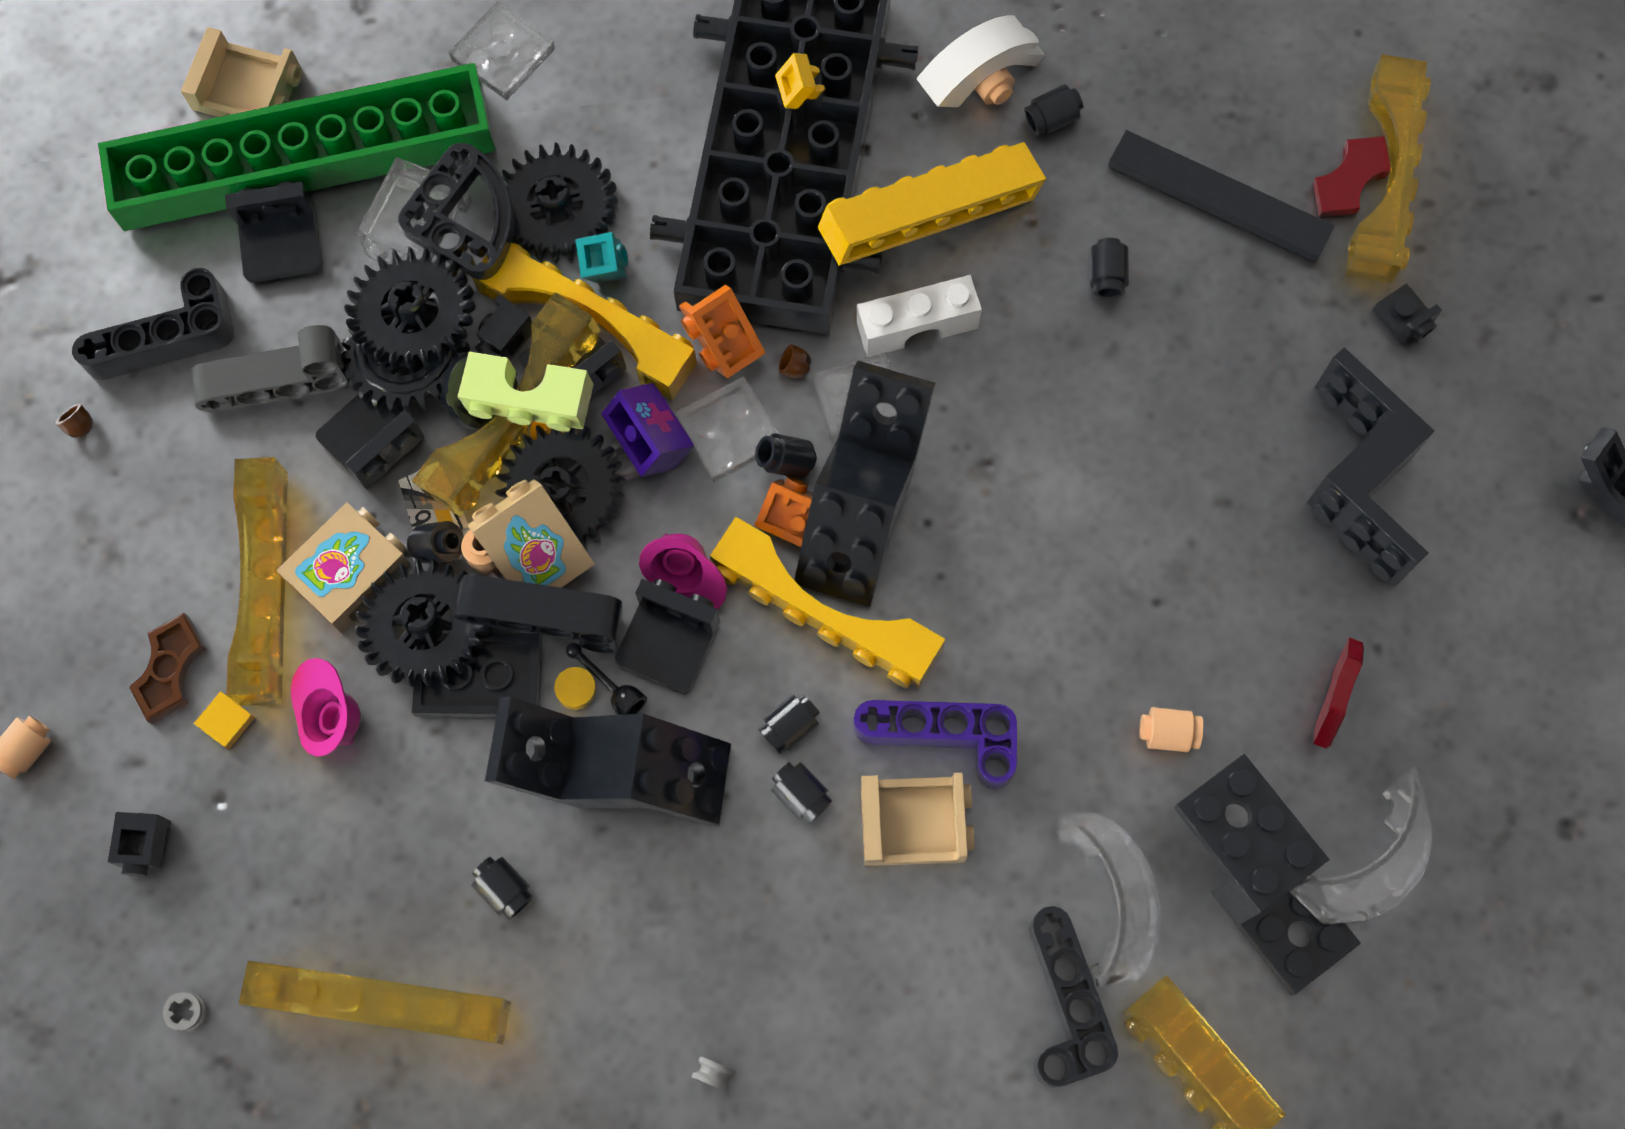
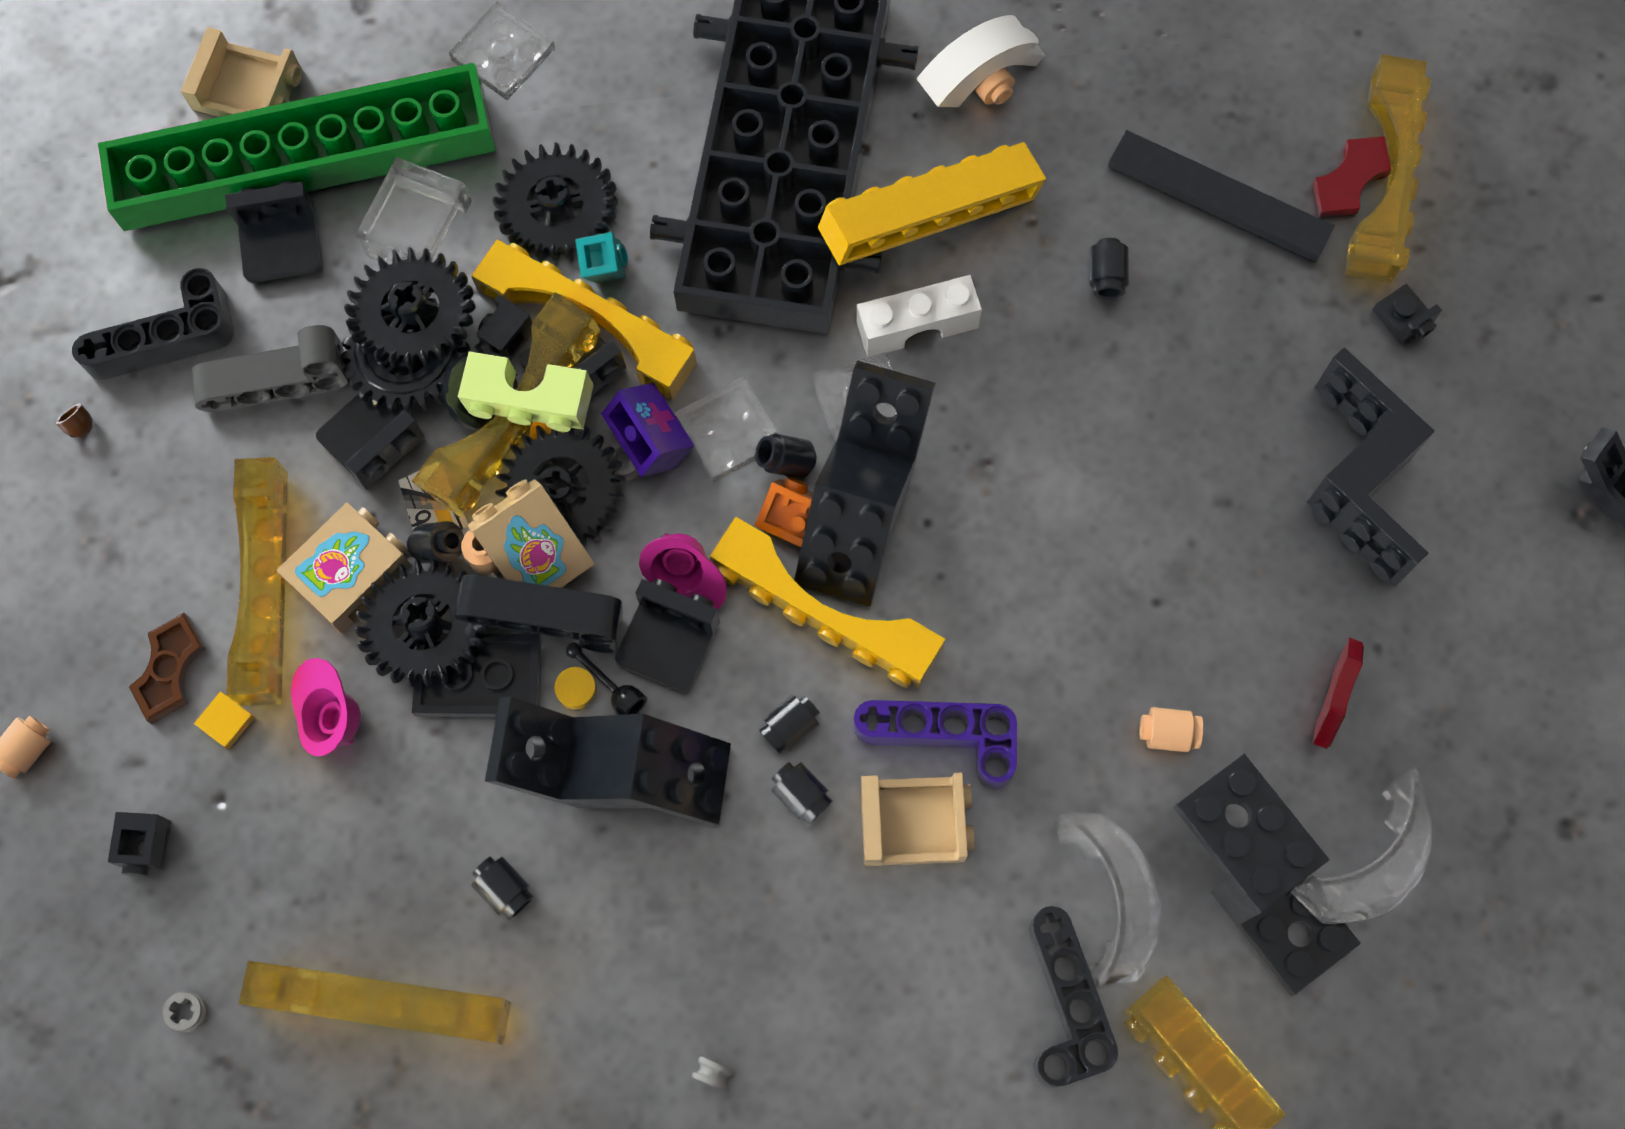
black beam [398,143,514,280] -> none
orange bracket [679,285,766,379] -> none
yellow tile [775,53,825,109] -> none
reddish brown hinge [778,344,811,379] -> none
black brick [1024,84,1084,135] -> none

